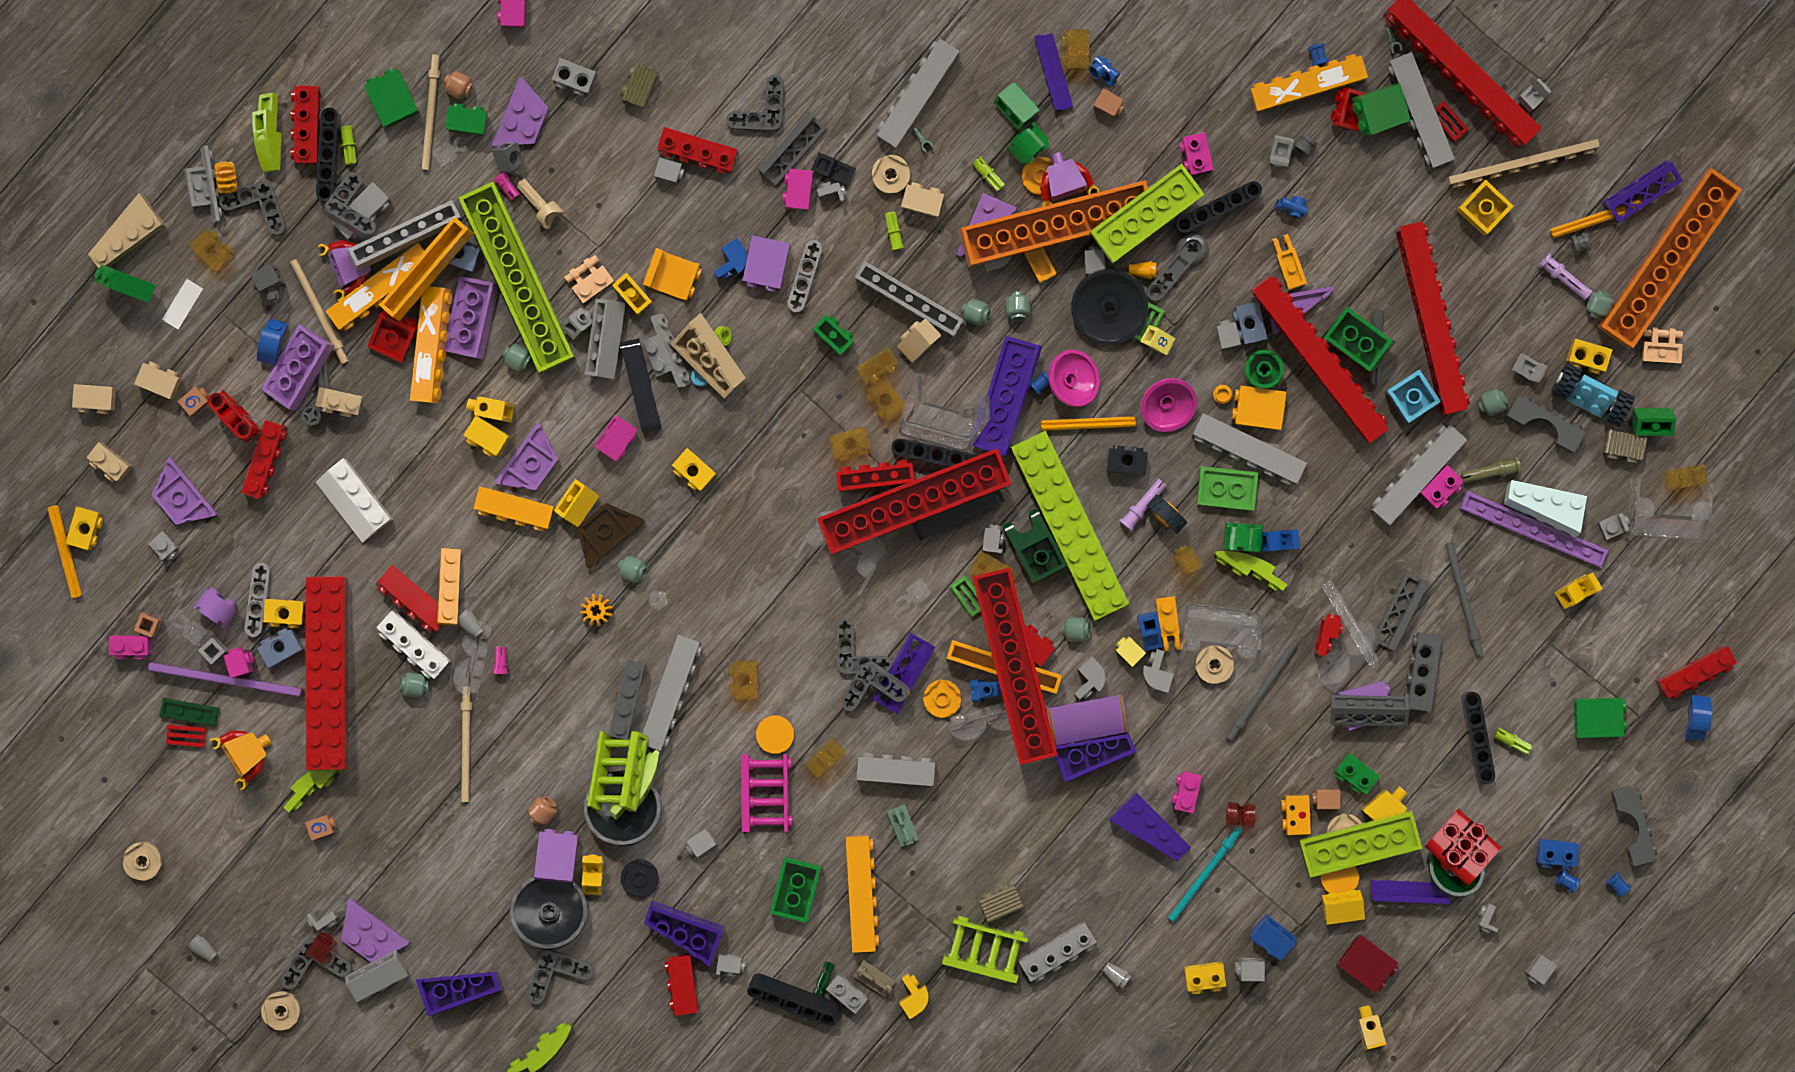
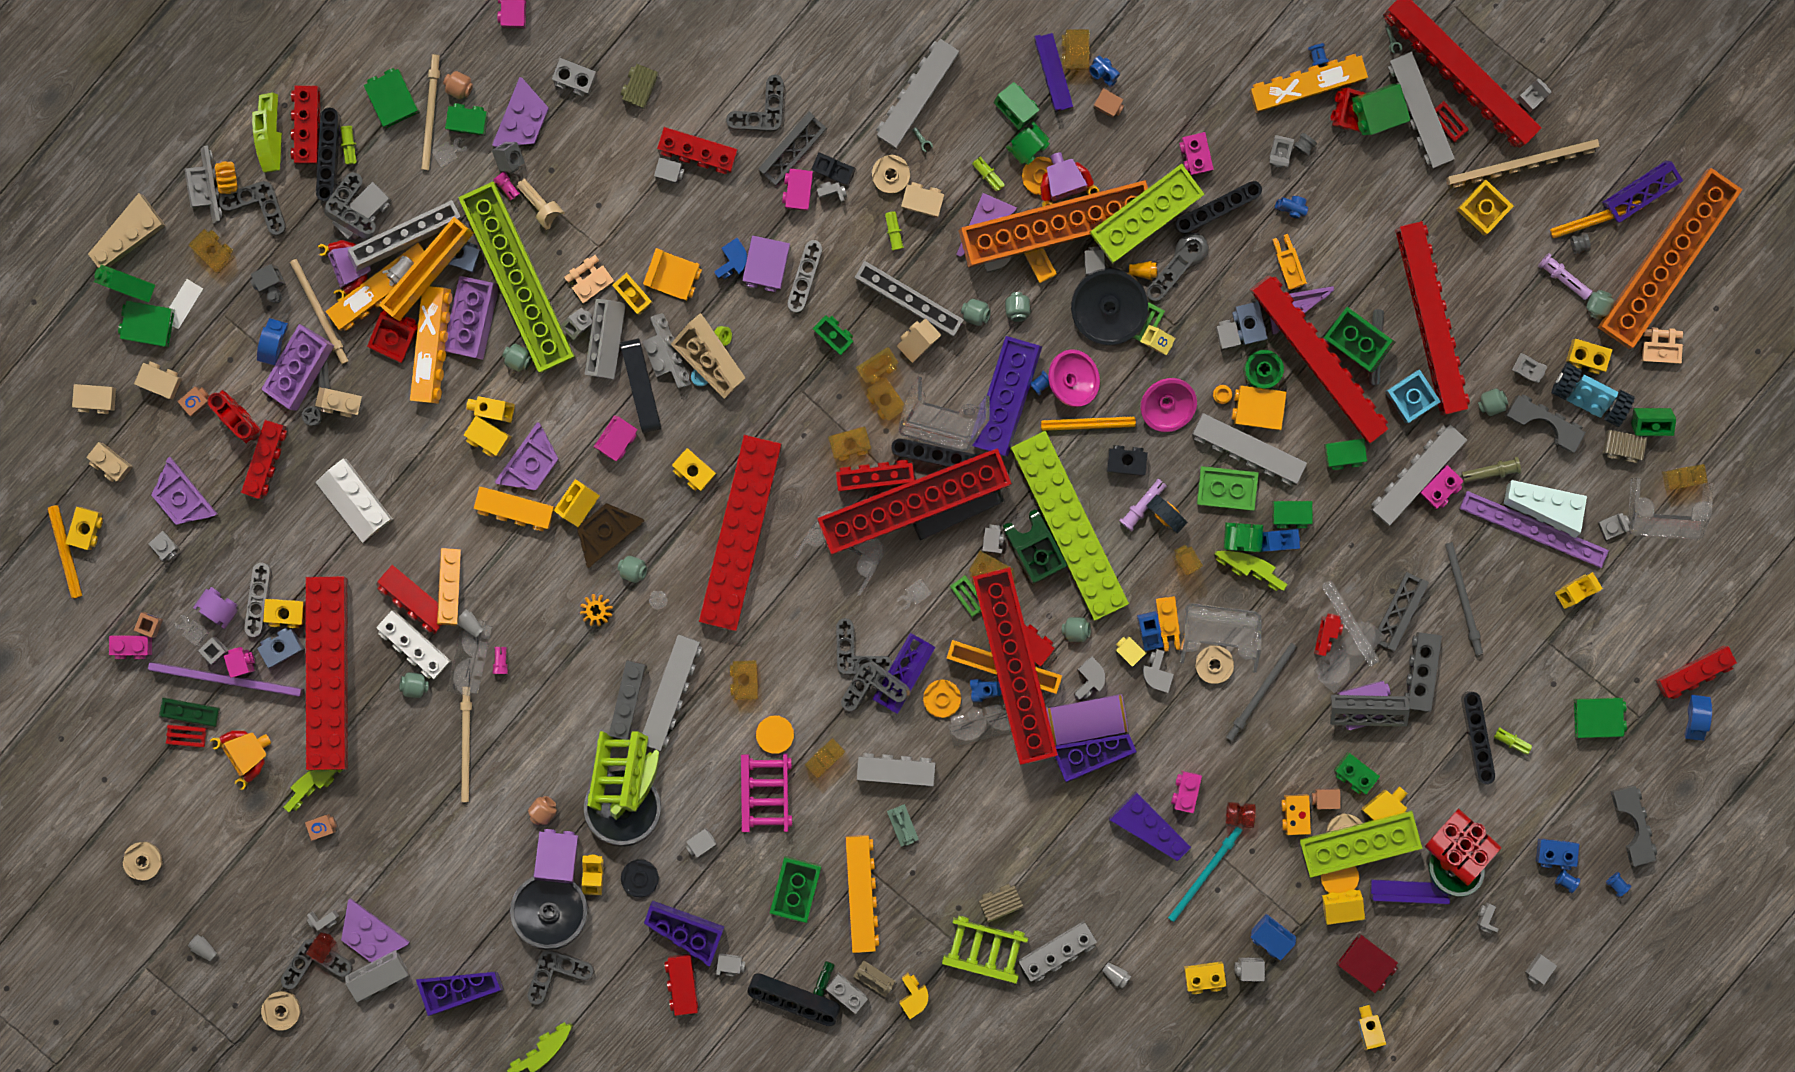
none -> green brick [118,301,175,347]
none -> light grey cone [386,256,414,284]
none -> red brick [699,435,782,631]
none -> green brick [1272,501,1313,528]
none -> green brick [1324,439,1367,470]

